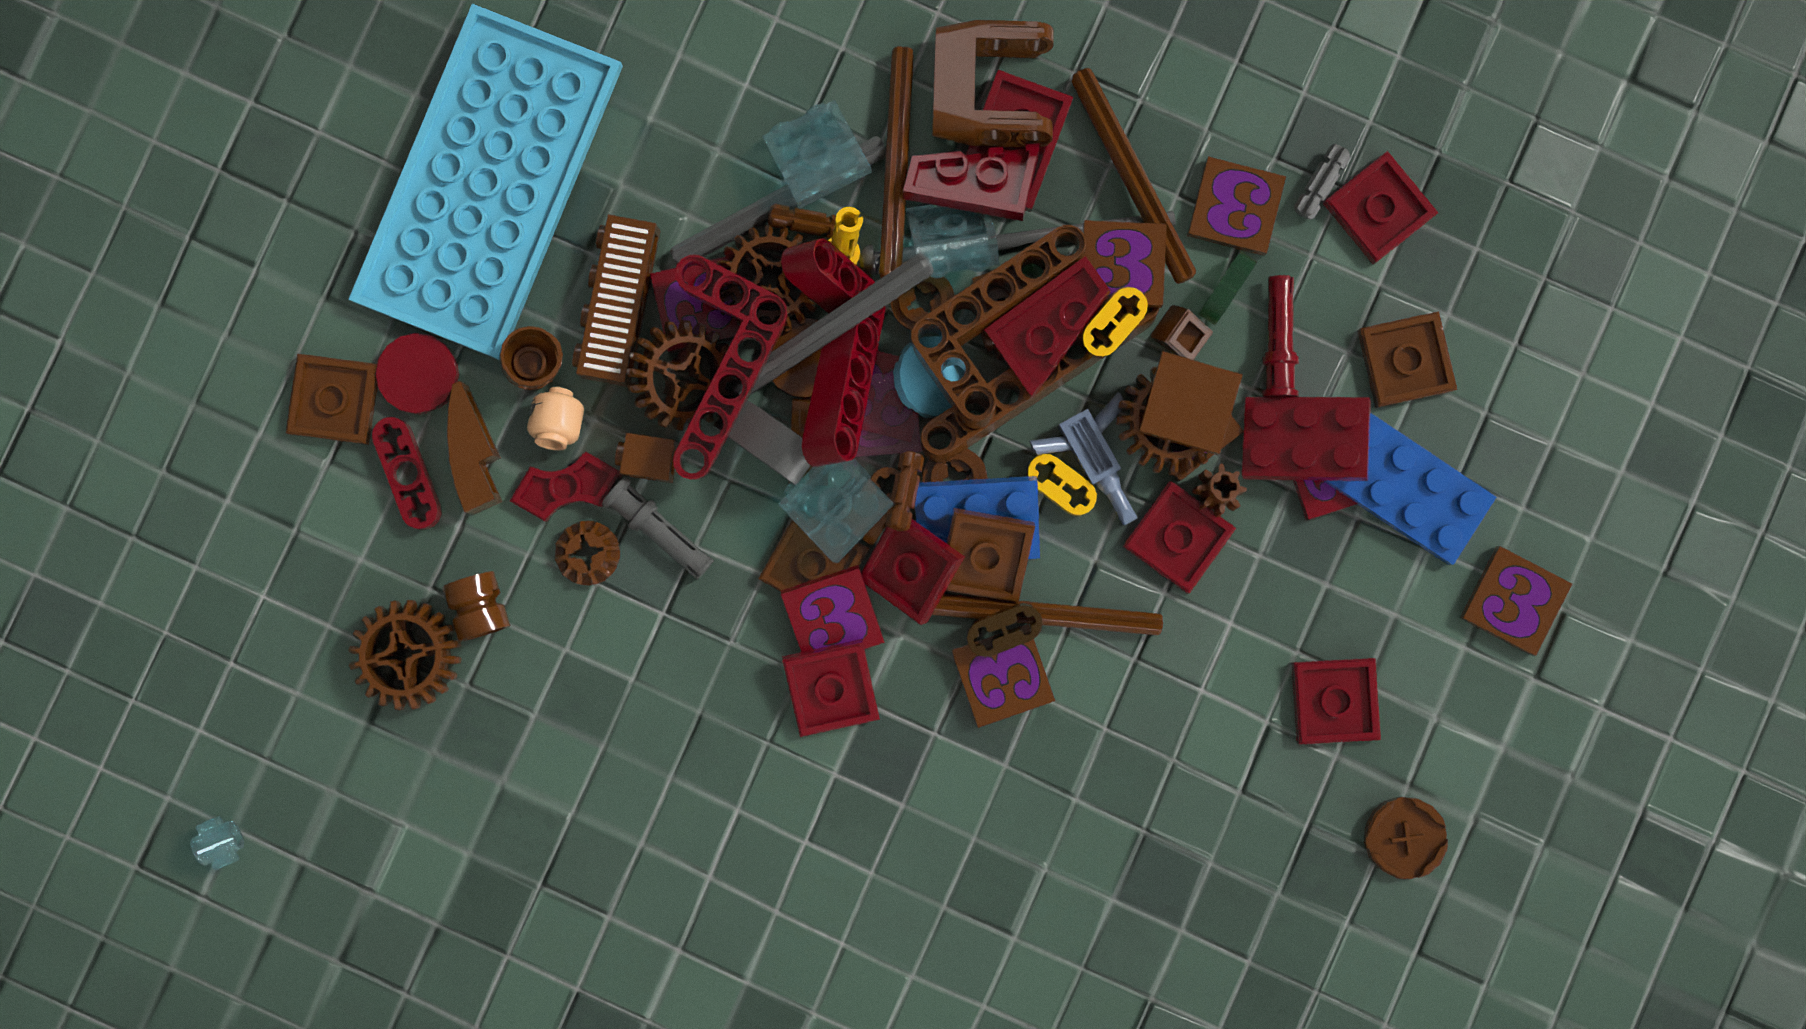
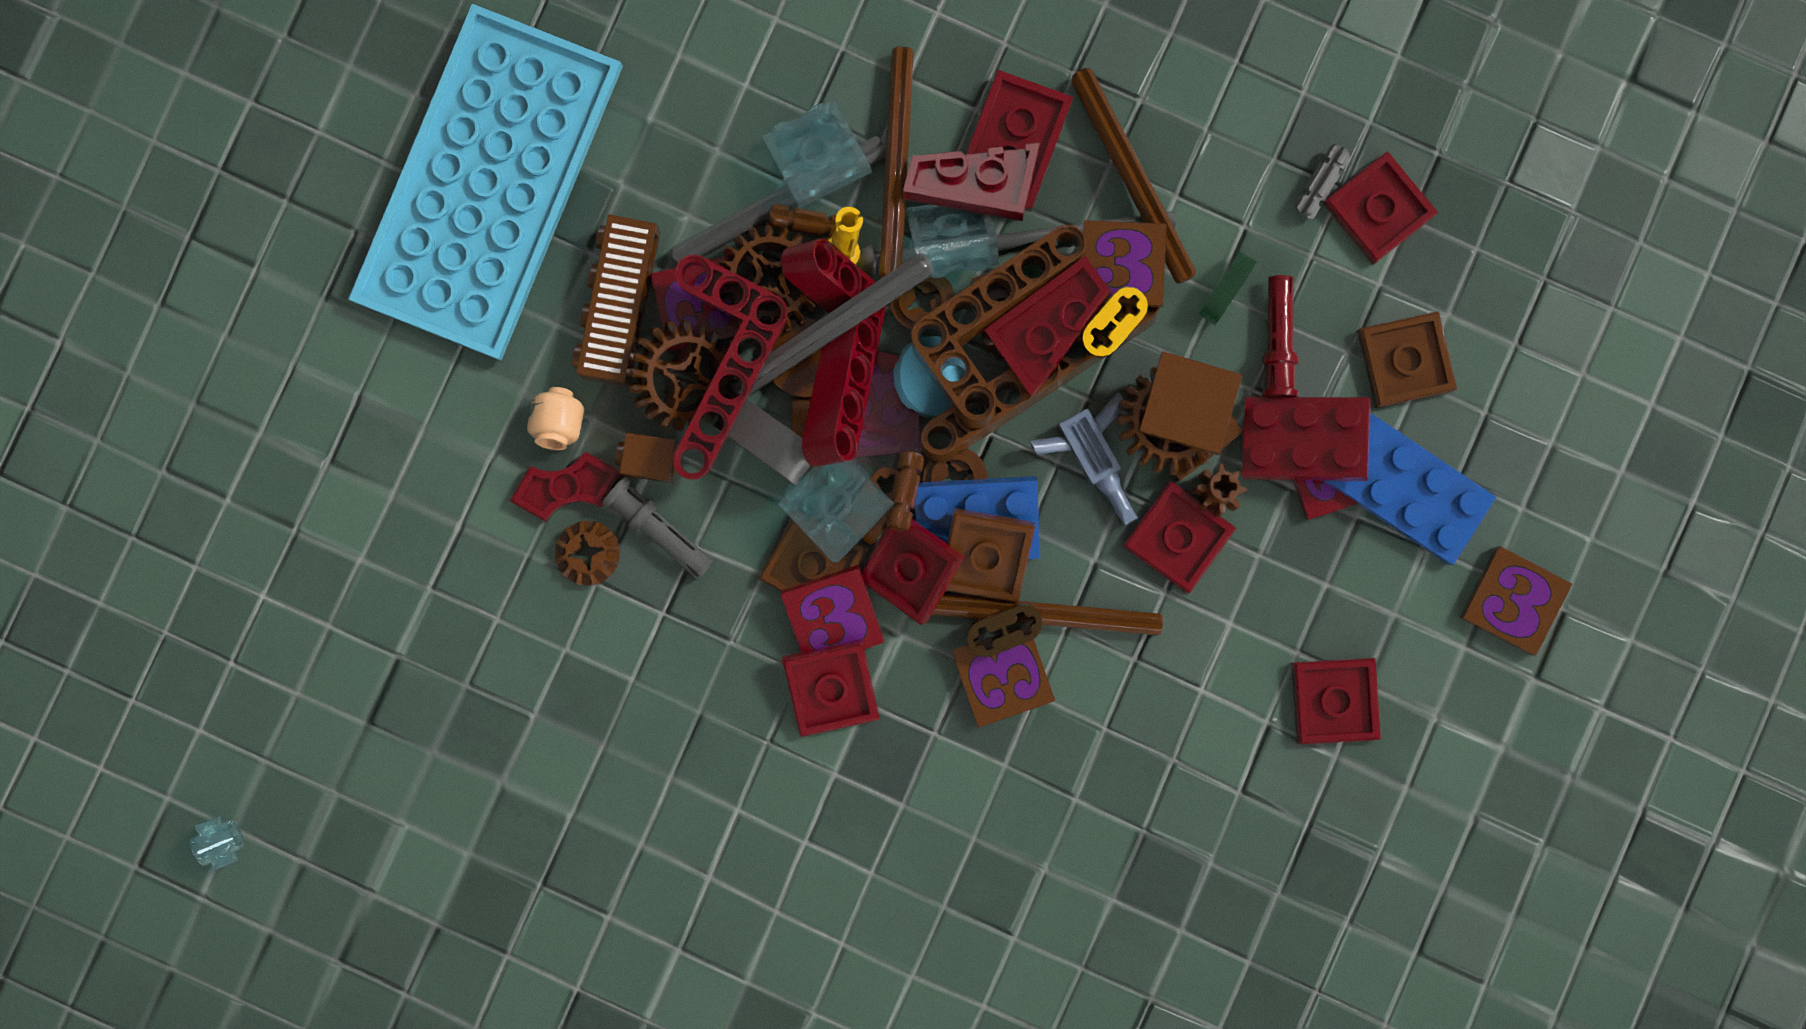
reddish brown tile [285,354,378,445] -> none
reddish brown gear [348,600,462,710] -> none
dark red beam [372,417,442,530] -> none
dark red tile [376,333,459,415] -> none
reddish brown wheel [442,571,511,642] -> none
reddish brown slope [447,381,503,515] -> none
reddish brown helmet [500,326,563,390] -> none
reddish brown connector [932,20,1054,147] -> none
yellow beam [1027,454,1097,516] -> none
reddish brown slope [1151,305,1213,360] -> none
reddish brown tile [1187,156,1286,256] -> none
reddish brown tile [1364,796,1448,879] -> none

